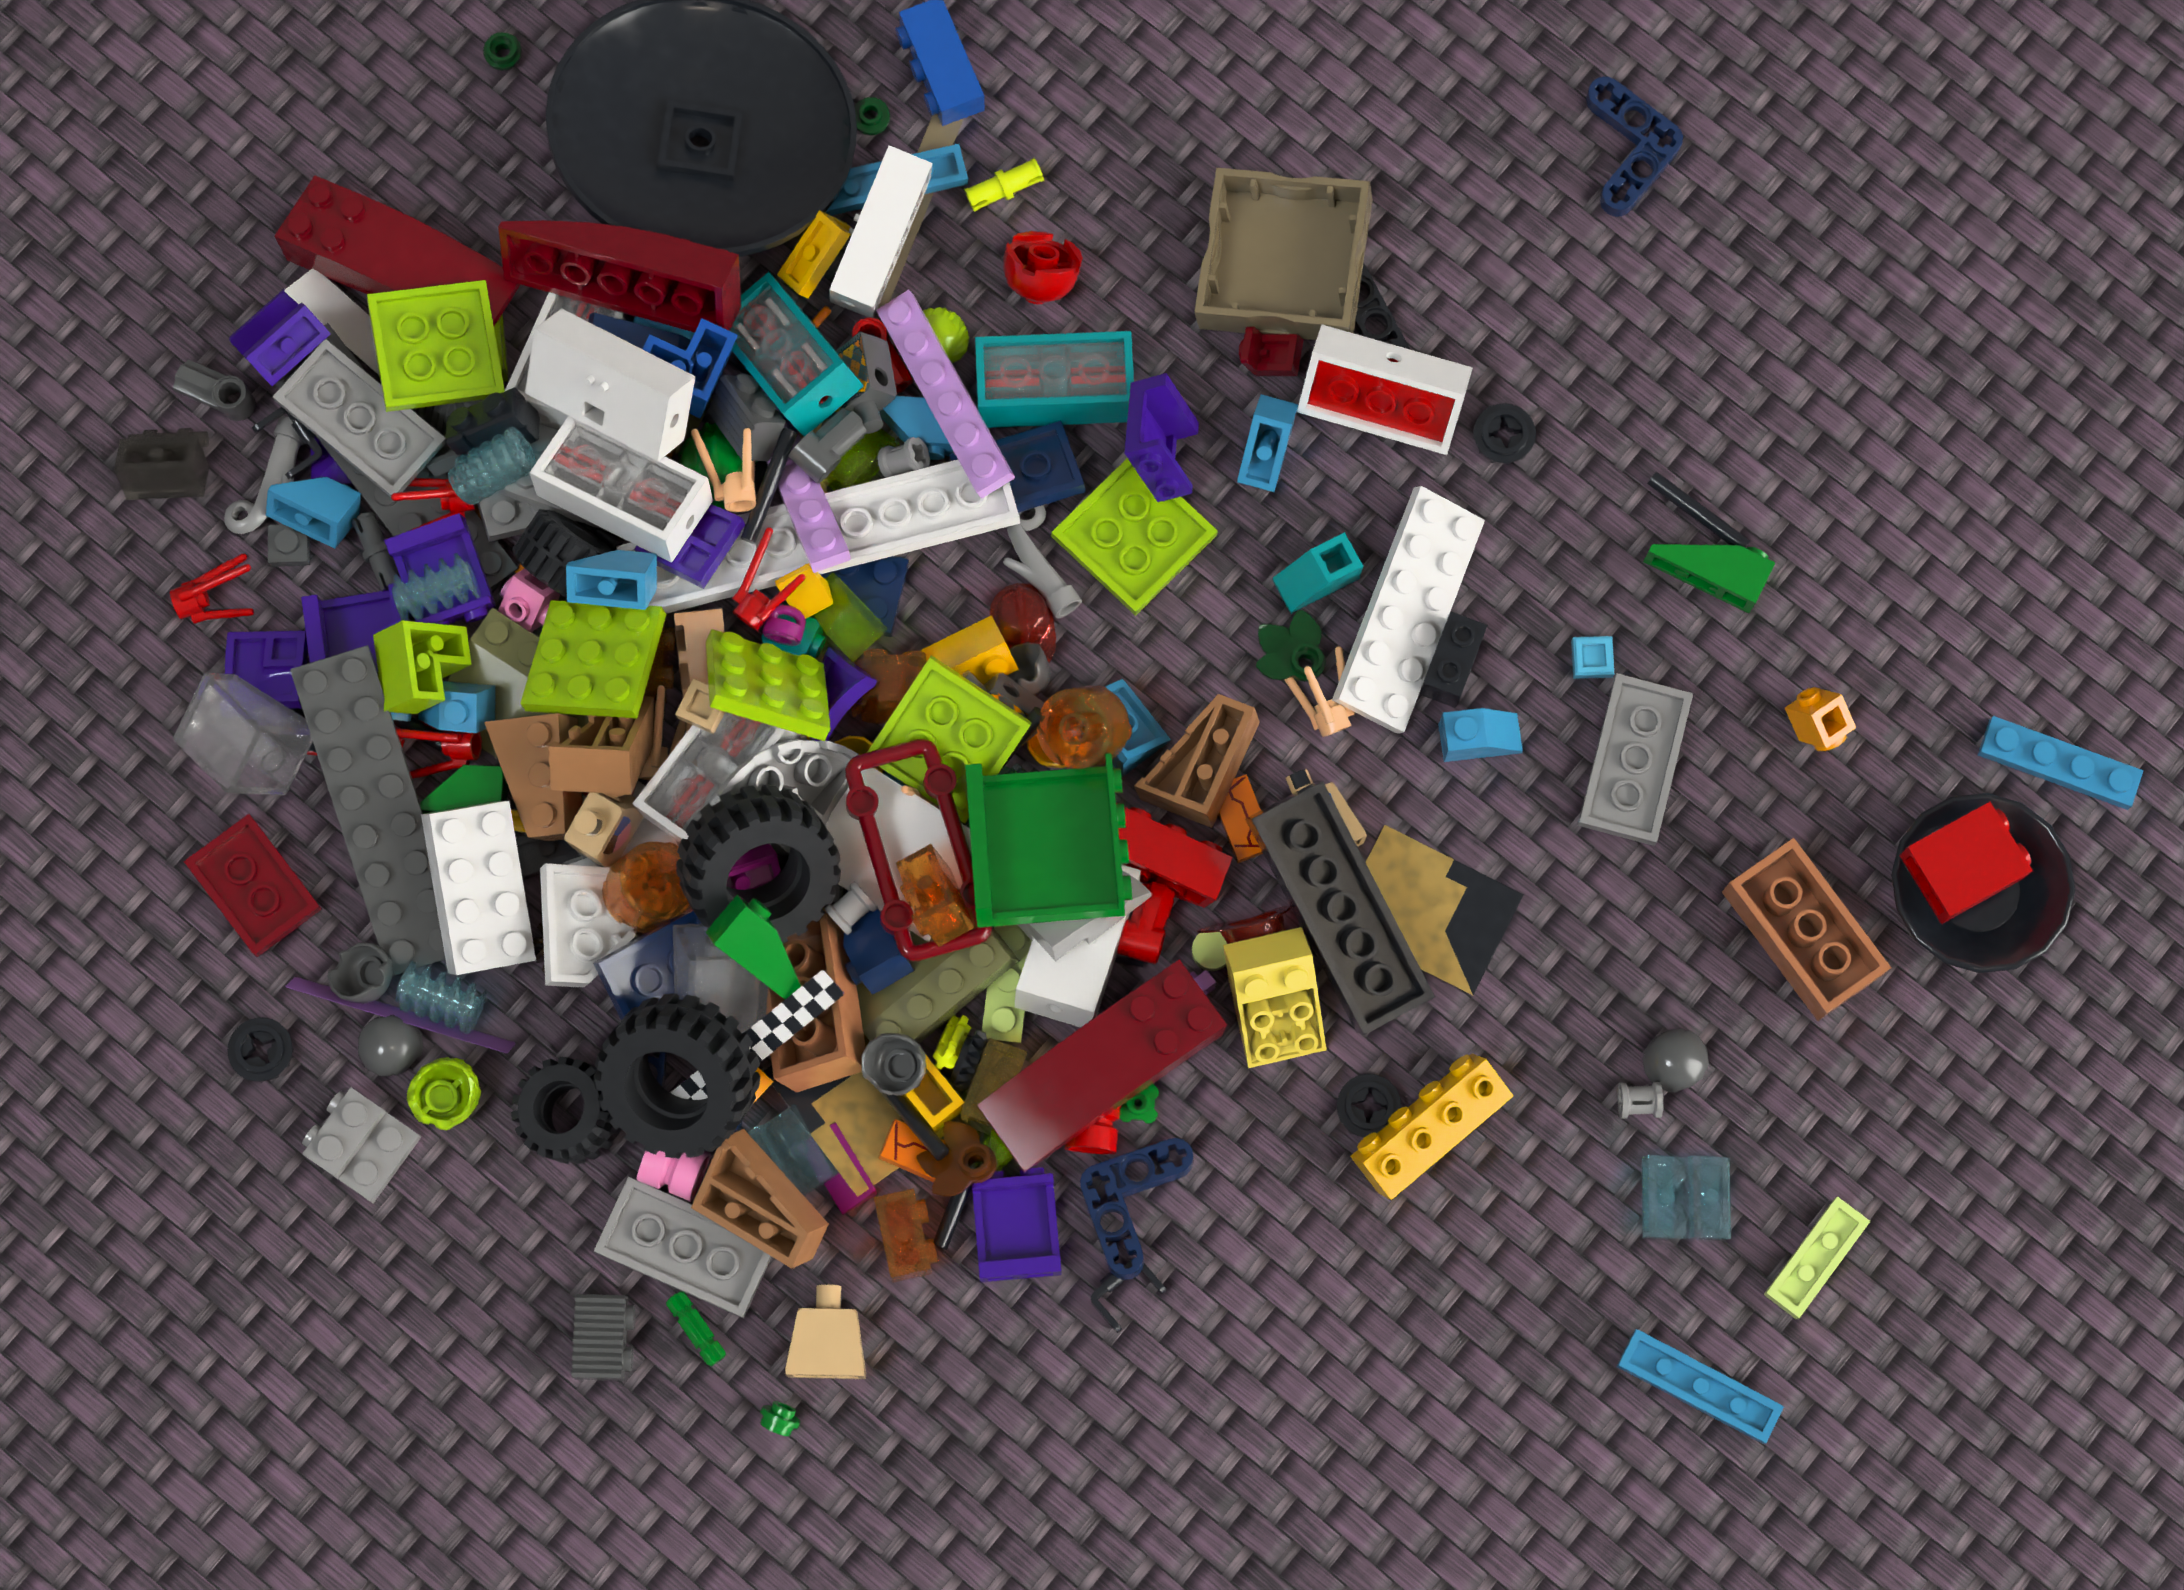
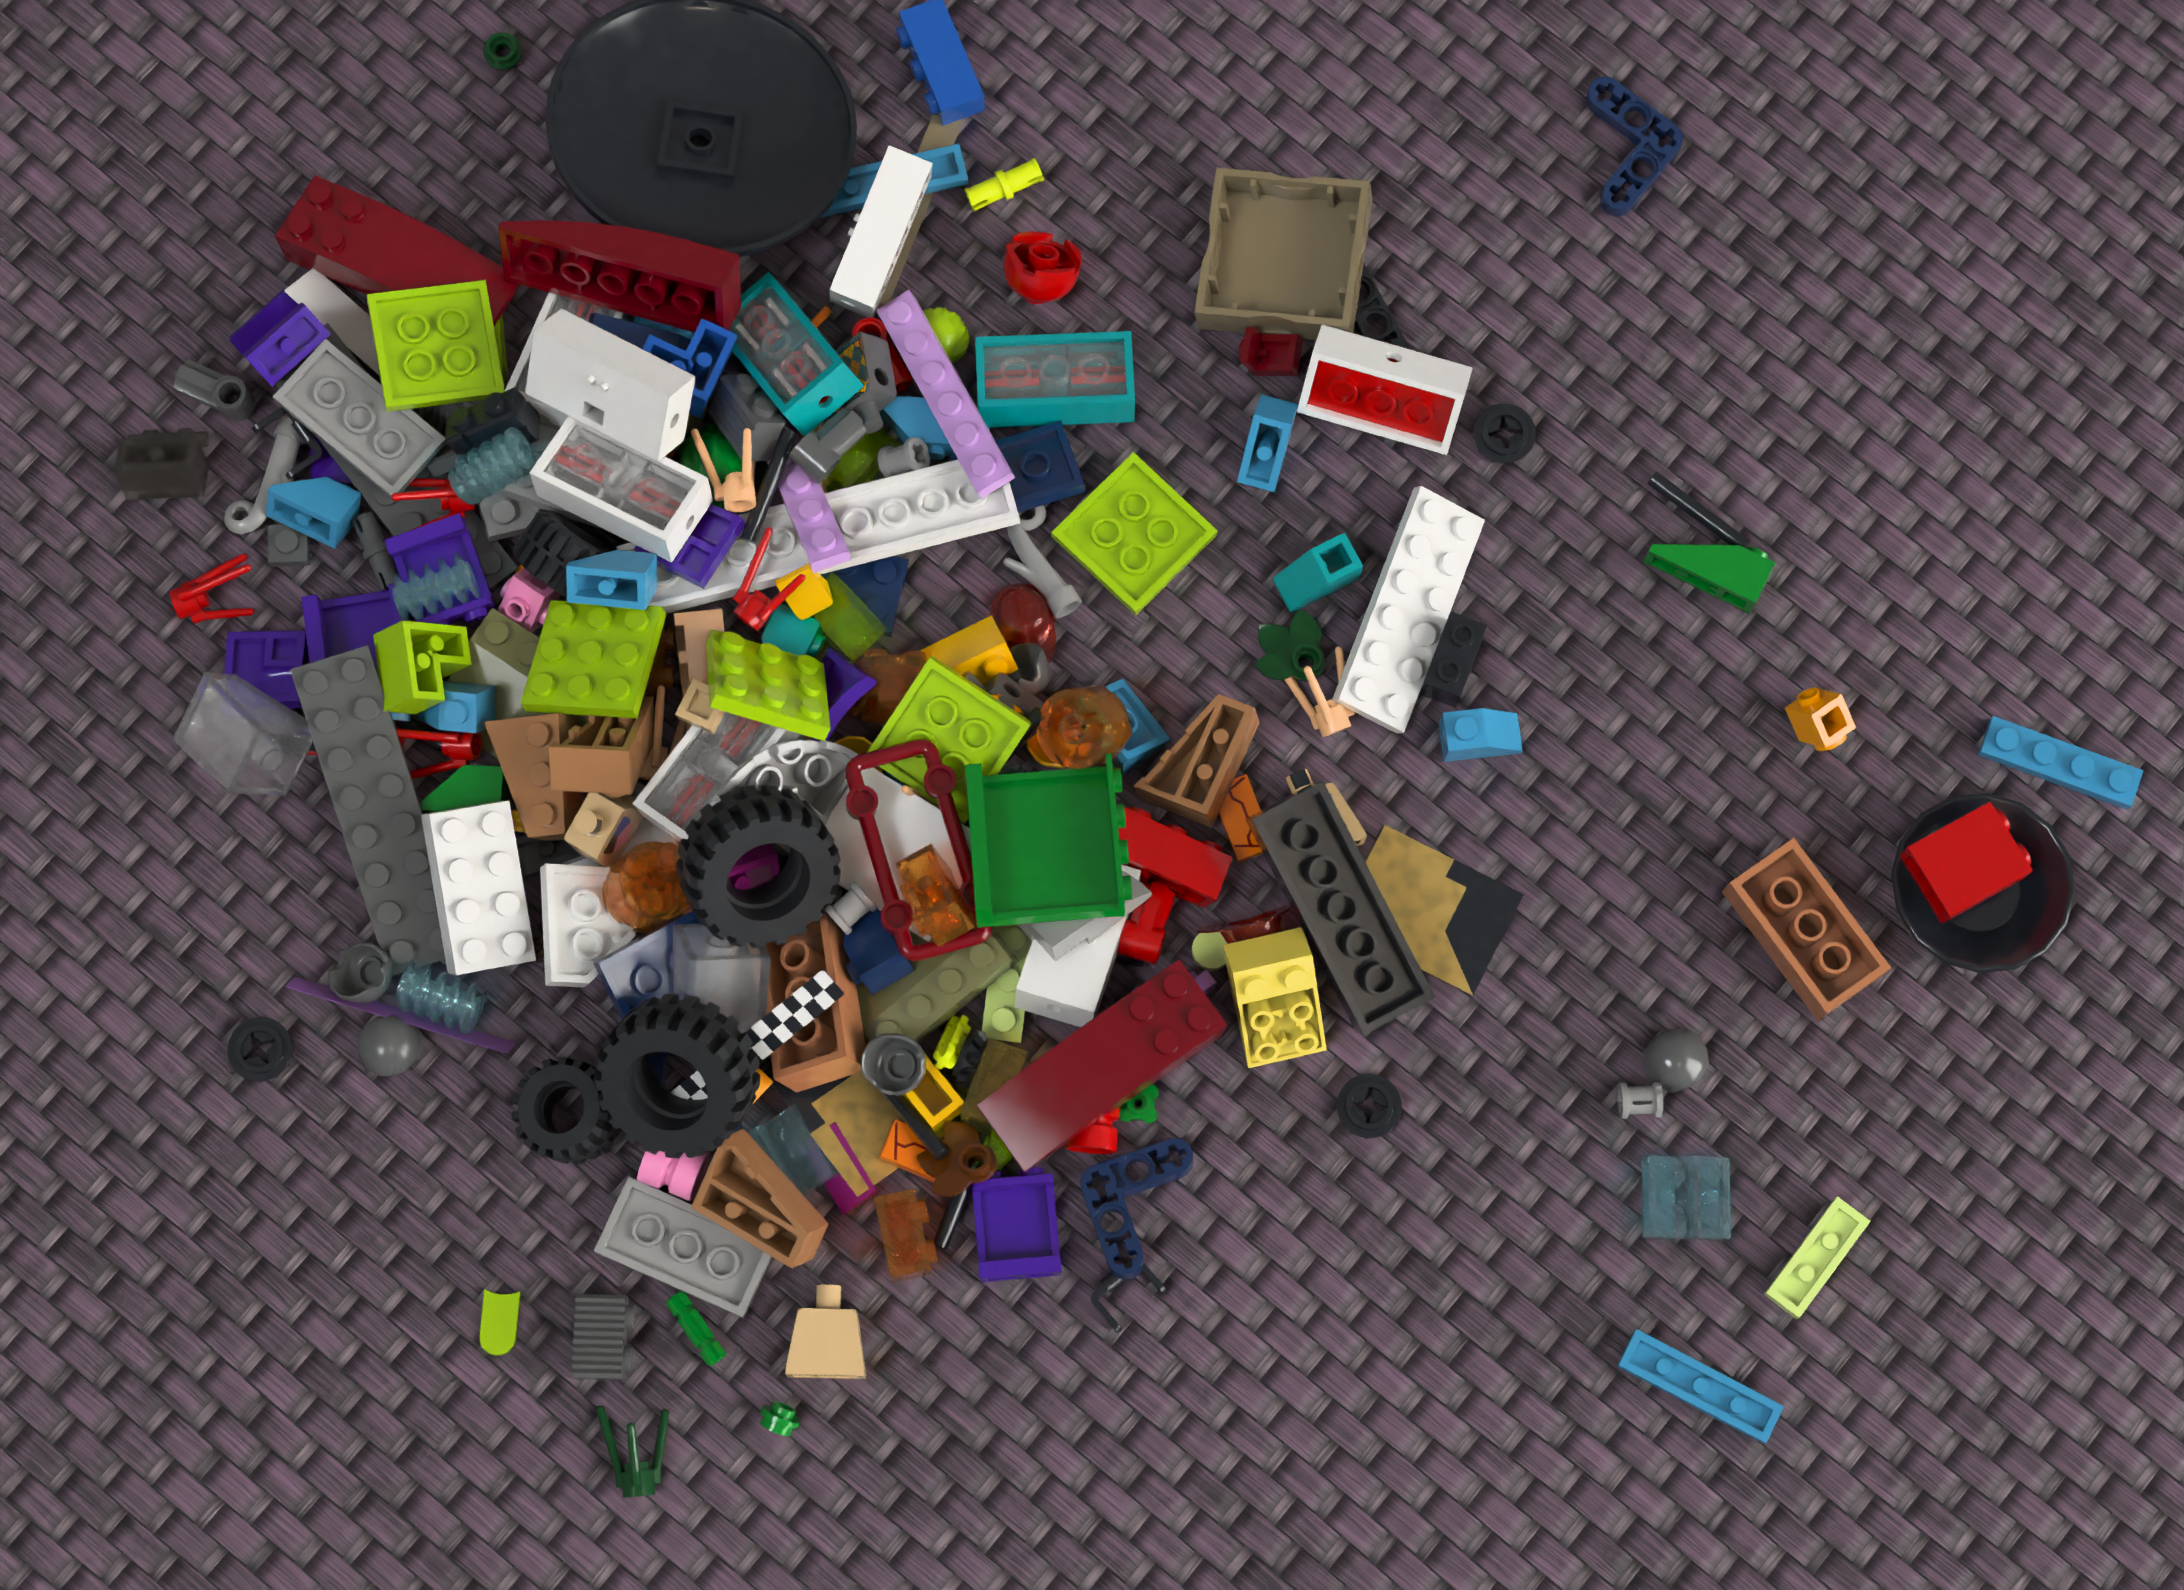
dark red plate [184,814,322,958] -> none
light grey plate [302,1087,421,1204] -> none
lime hair [407,1057,481,1130] -> none
green slope [706,894,801,999] -> none
magenta tile [763,605,806,646] -> none
yellow panel [777,210,851,298] -> none
dark green plate [854,97,890,135] -> none
dark purple panel [1124,373,1199,502] -> none
yellow brick [1350,1053,1513,1200] -> none
medium azure tile [1571,636,1615,679] -> none
light grey plate [1577,673,1693,846] -> none
none -> lime piece [479,1289,520,1356]
none -> dark green plant [596,1405,669,1498]

